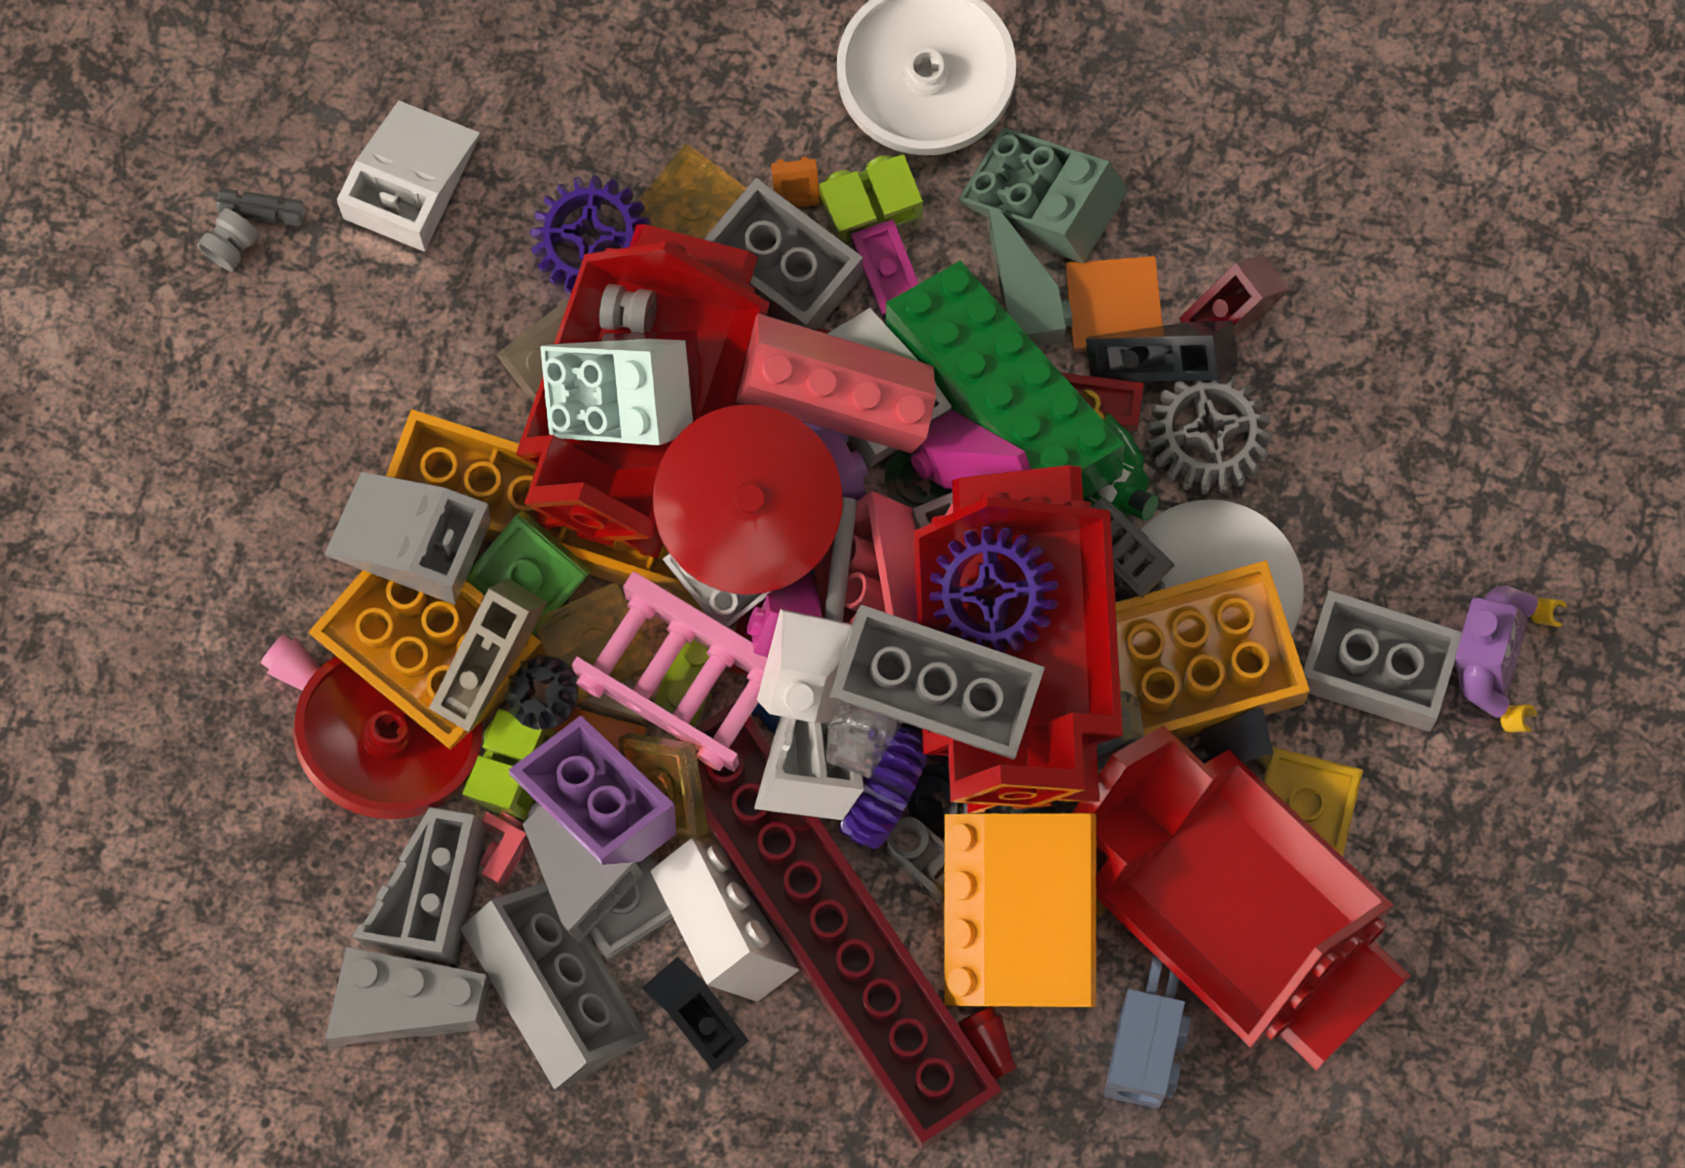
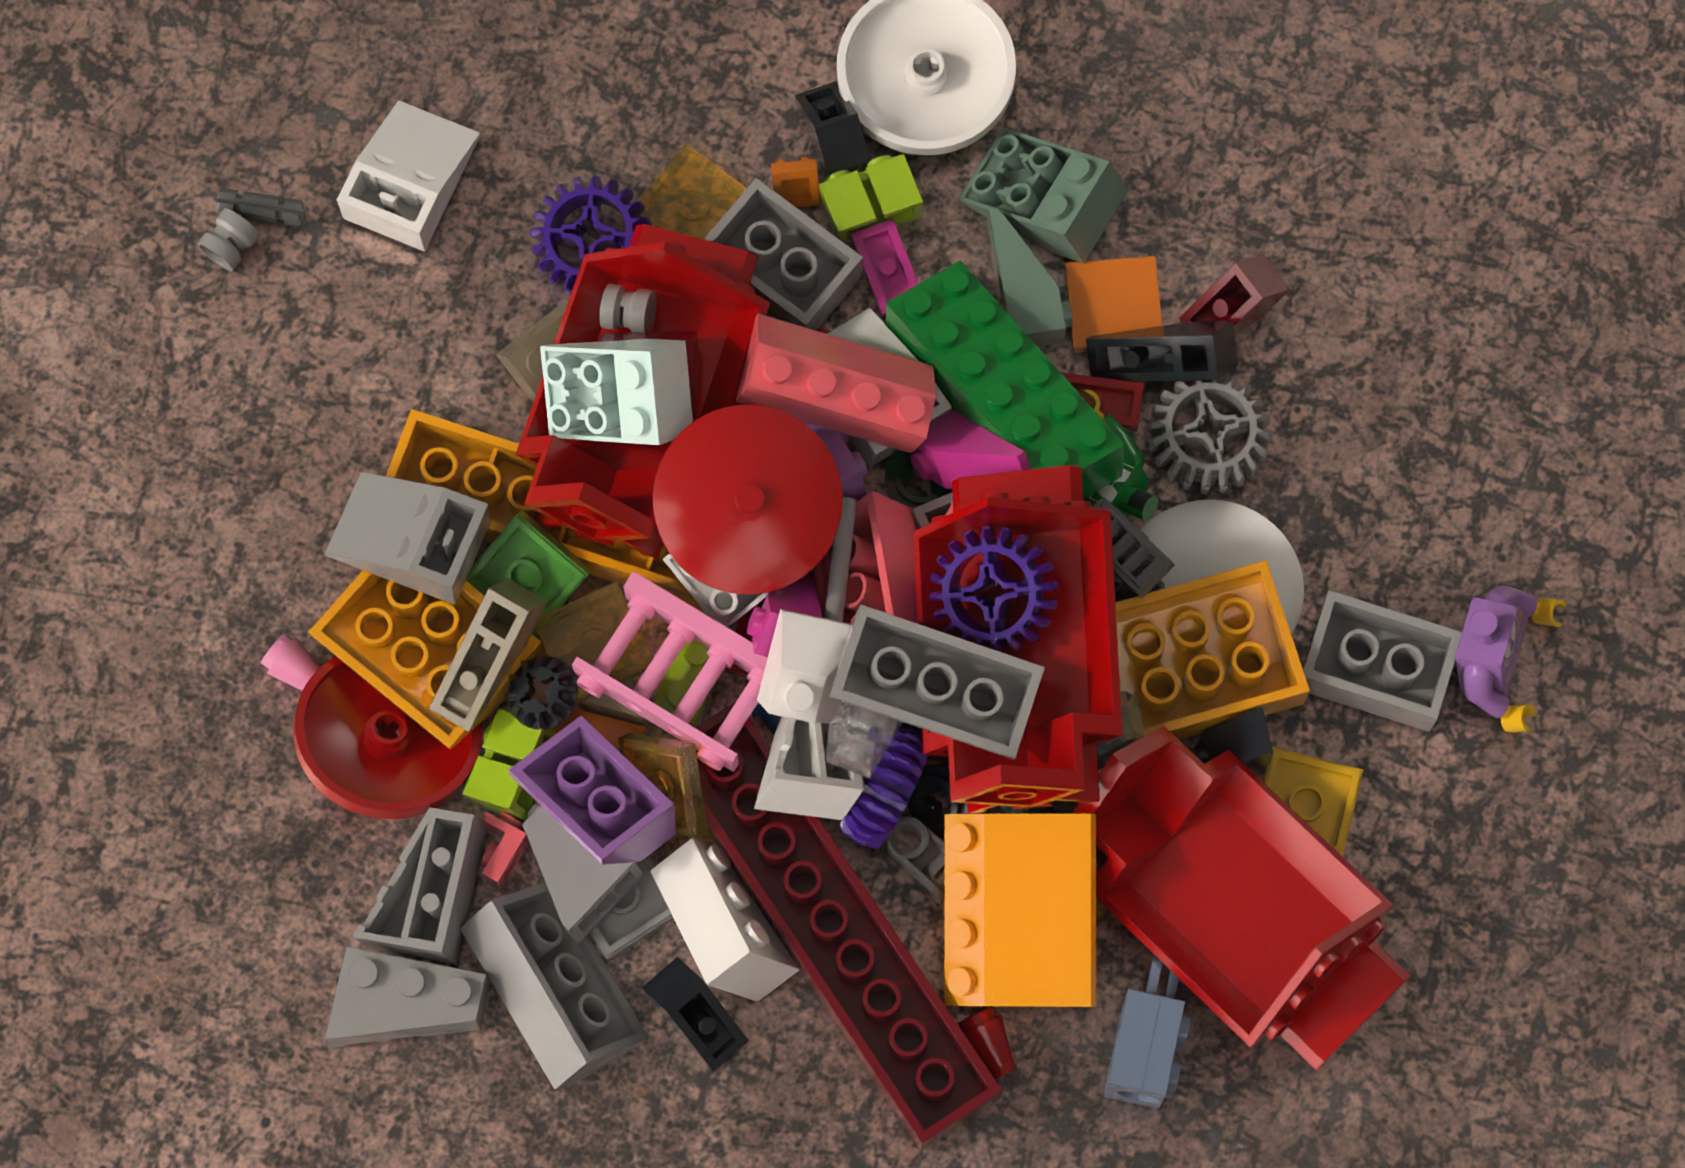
none -> black slope [794,81,870,175]

